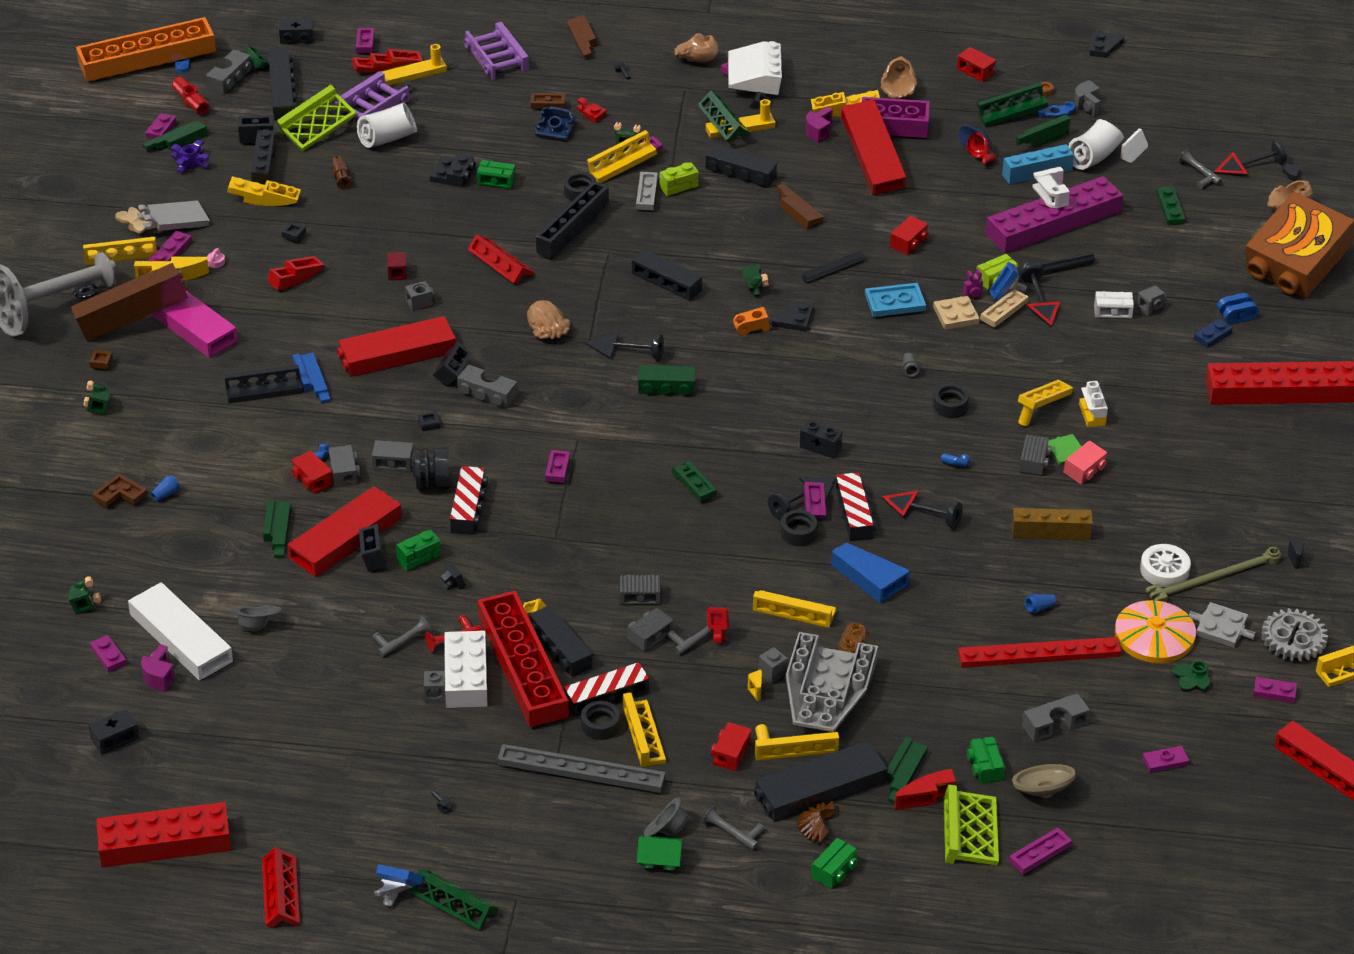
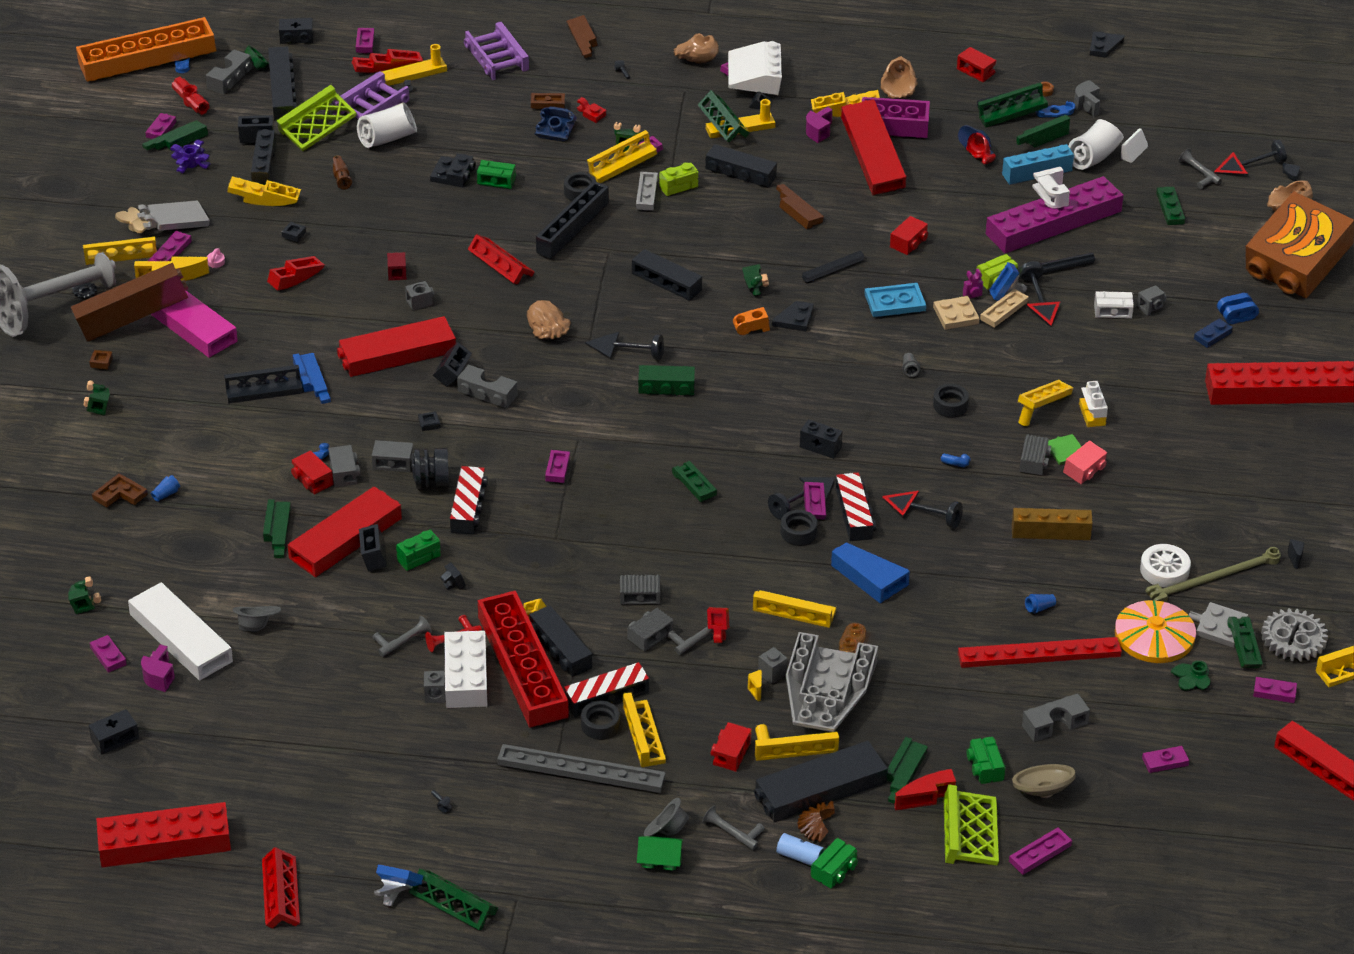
none -> light blue pin [776,833,824,866]
none -> dark green plate [1227,616,1263,668]

